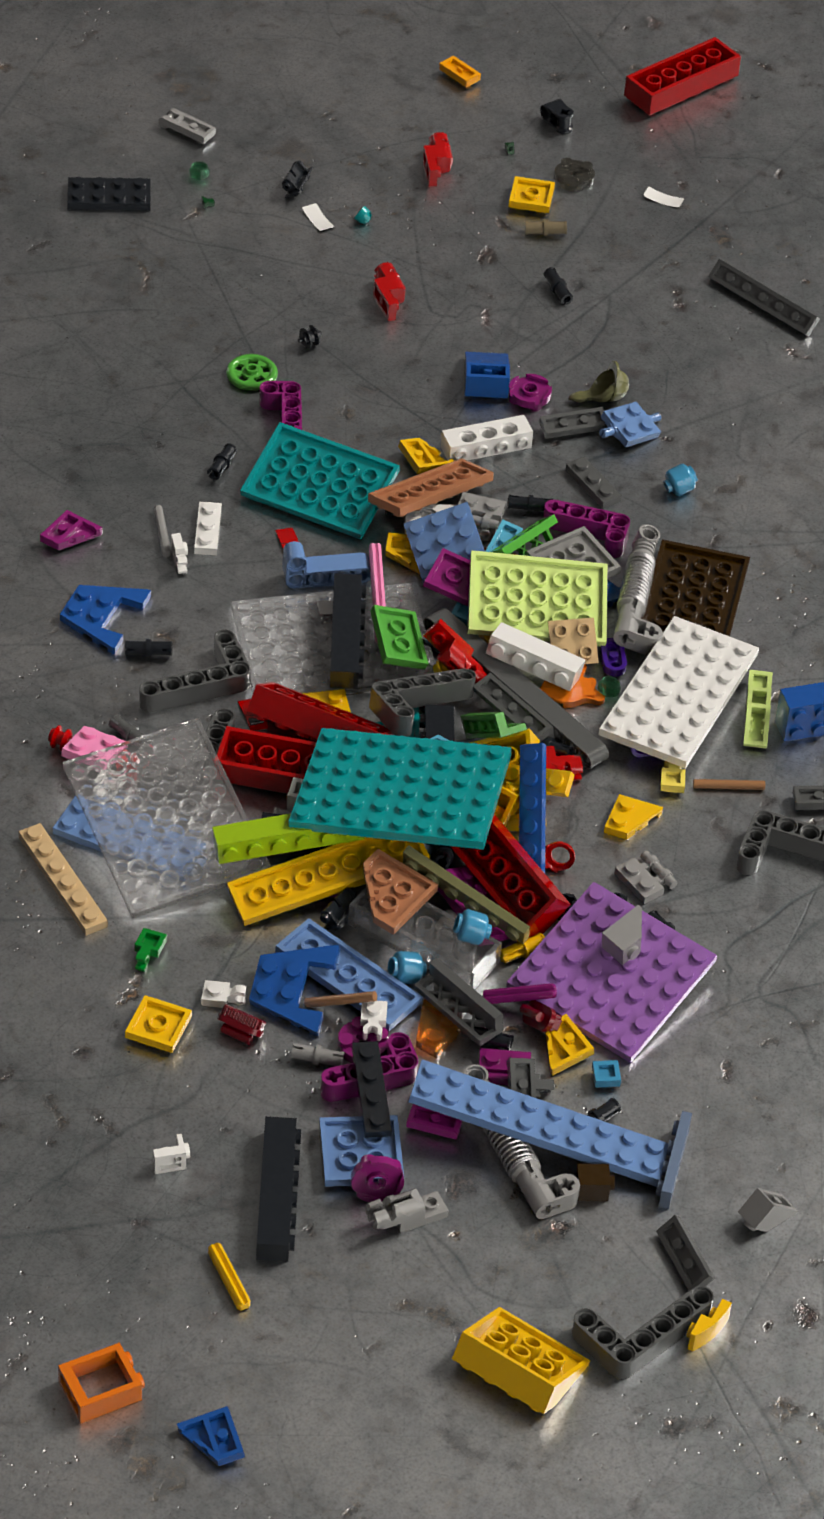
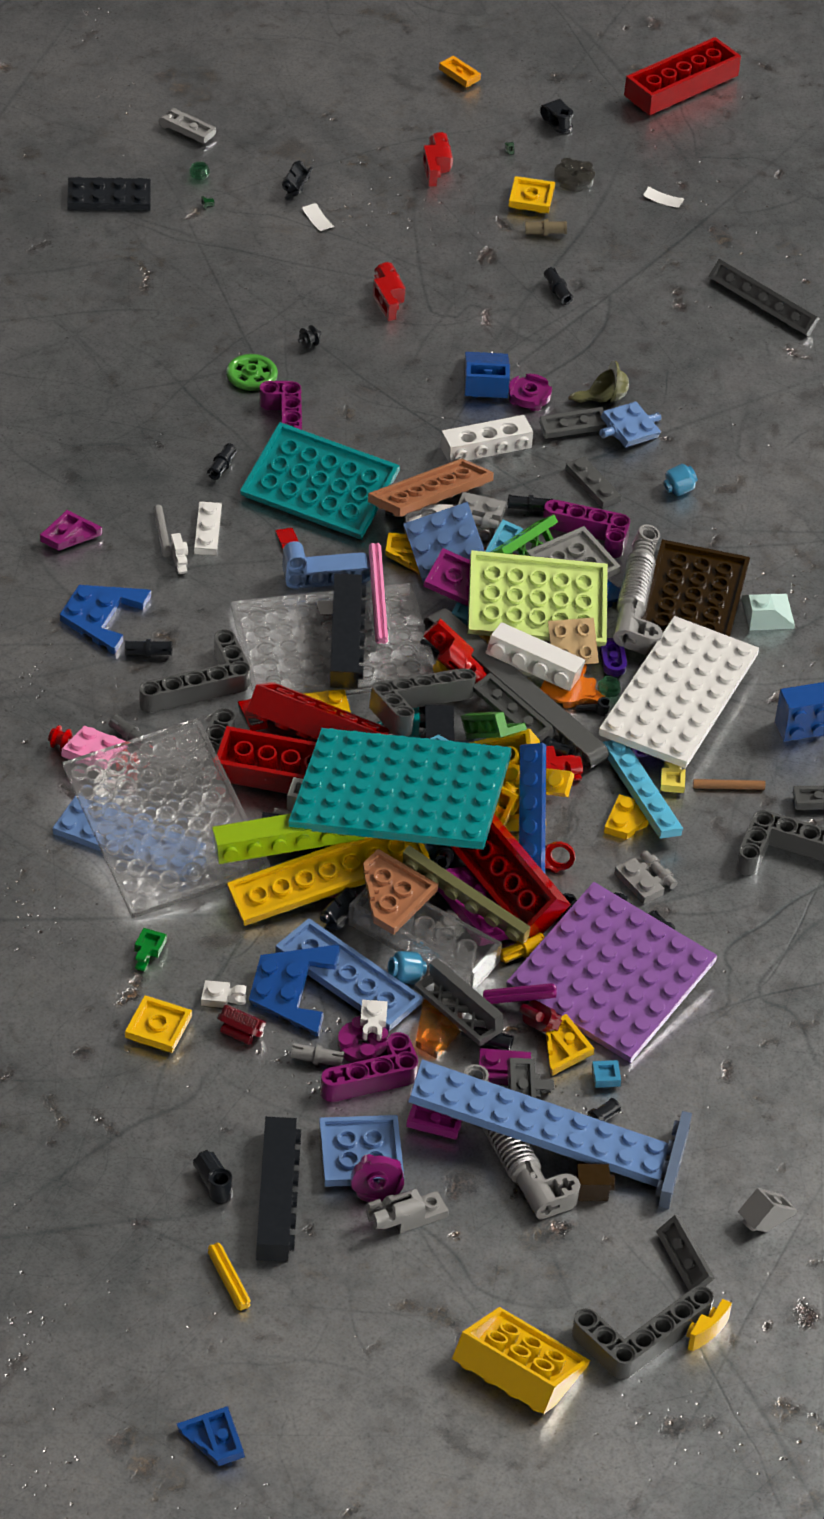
tan plate [18,823,108,936] -> none
orange window [58,1342,145,1424] -> none
white bracket [153,1134,190,1174] -> none
medium nougat bar [304,991,377,1008] -> none
black plate [352,1041,392,1138] -> none
teal hinge [354,206,372,224] -> none
bright green plate [370,605,429,670] -> none
yellow wing [398,438,455,474] -> none
dark azure head [453,909,492,945] -> none
light grey slope [601,905,642,965] -> none
yellowish green slope [743,670,773,749] -> none
none -> black piece [193,1150,233,1203]
none -> black hand [576,697,610,716]
none -> medium azure plate [603,740,683,839]
none -> light aqua slope [742,594,795,630]

